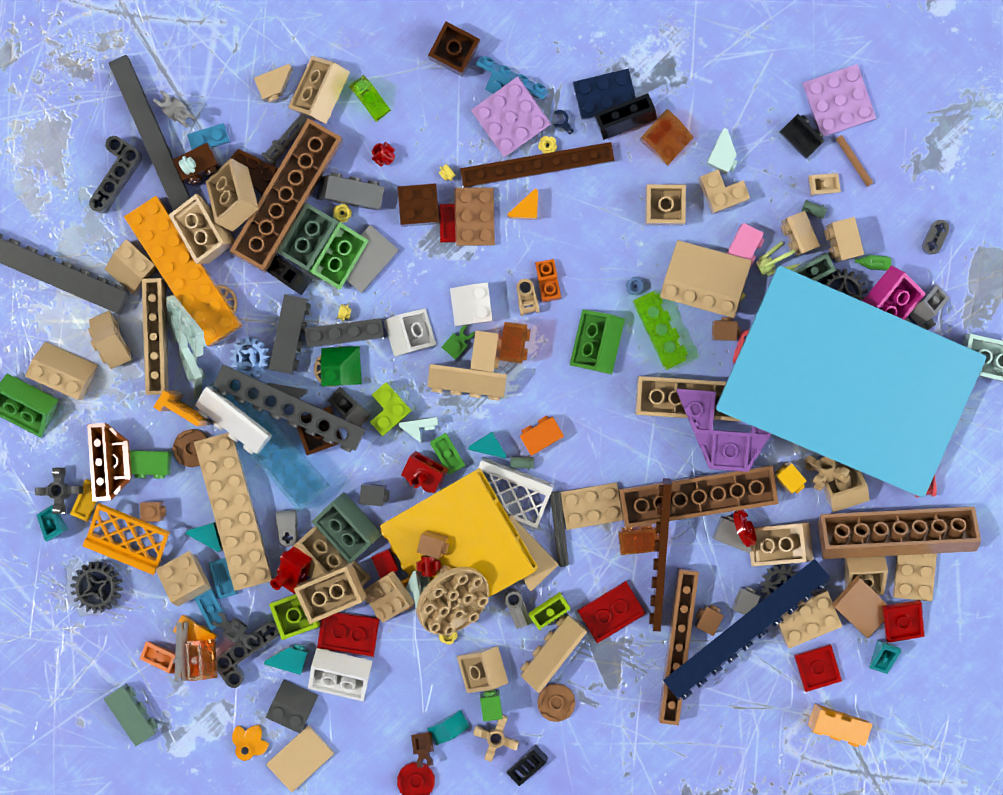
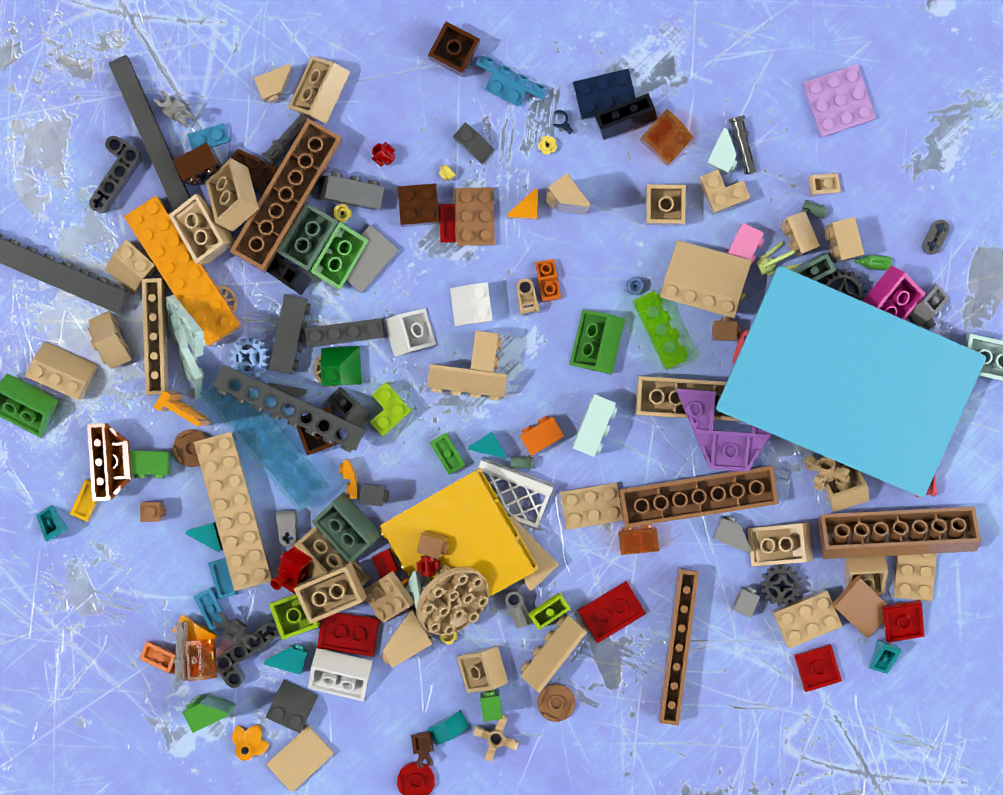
dark grey pin [35,467,83,514] -> none
dark grey gear [70,561,123,613] -> none
light orange fence [83,503,170,575] -> none
sand green brick [104,683,158,747] -> none
tan brick [155,551,212,607] -> none
light aqua plate [179,156,196,175] -> none
white slope [195,387,273,454] -> none
light yellow plate [337,304,352,322] -> none
clear neon green slope [349,75,391,122] -> none
light aqua slope [399,417,439,443] -> none
red brick [401,451,449,493] -> none
bright green plate [441,325,474,360] -> none
reddish brown plate [460,142,615,188] -> none
lavender plate [471,76,551,157] -> none
clear orange brick [499,322,531,364] -> none
black slope [506,744,548,786] -> none
dark grey axle [550,491,569,567] -> none
reddish brown plate [649,478,672,632] -> none
dark blue brick [663,559,830,701] -> none
medium nougat brick [695,604,724,636] -> none
red tile [733,510,757,547] -> none
yellow brick [774,462,807,494] -> none
black bracket [779,114,825,159] -> none
light orange wedge [807,703,873,747] -> none
medium nougat bar [835,135,873,187] -> none
none -> bright green slope [182,694,236,733]
none -> light orange slope [340,459,359,499]
none -> tan slope [381,607,434,668]
none -> dark grey slope [453,122,495,164]
none -> tan slope [546,173,591,215]
none -> light aqua brick [571,394,618,457]
none -> dark grey pin [728,115,757,175]

